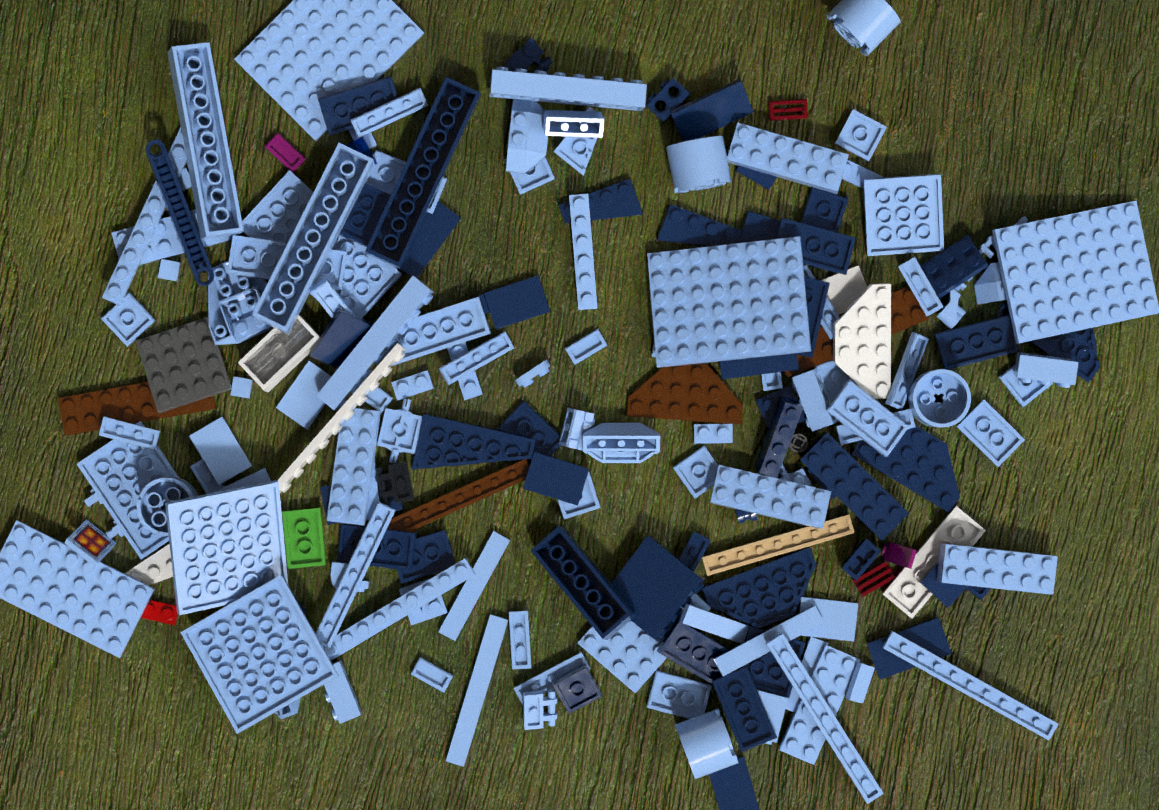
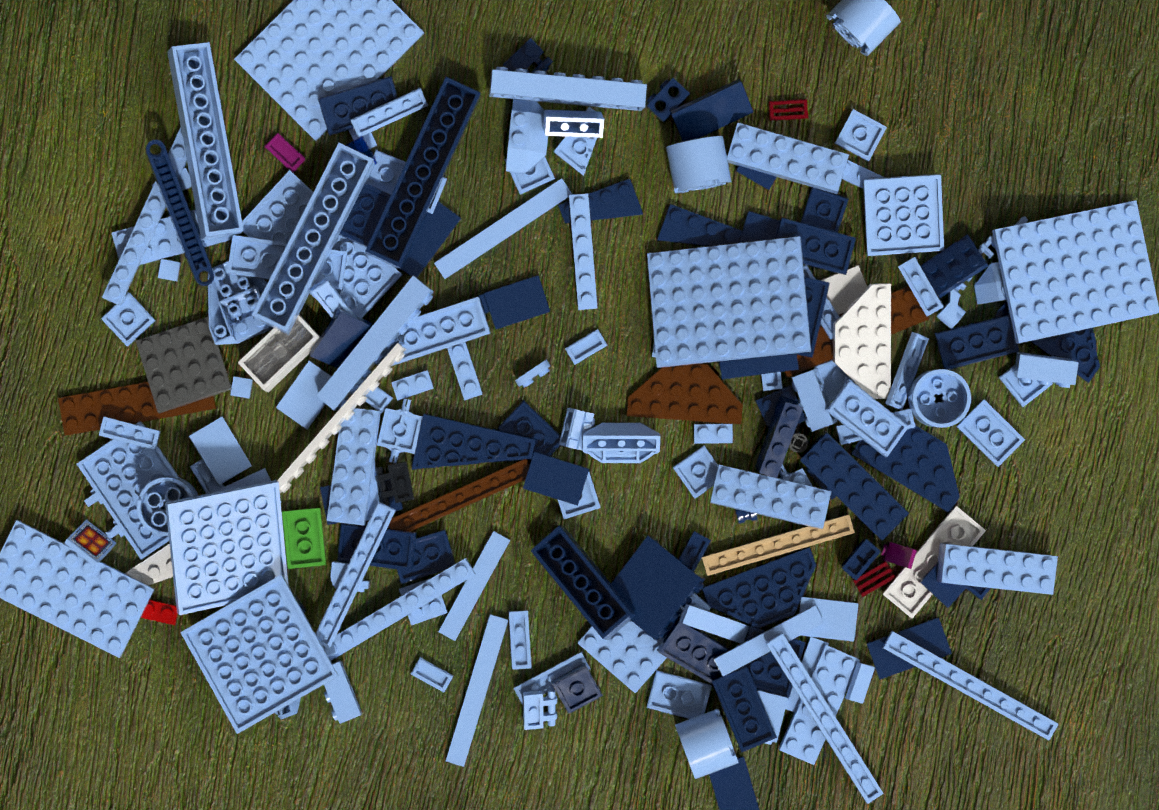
light blue tile [439,332,514,385] -> none
none -> light blue tile [434,178,572,279]

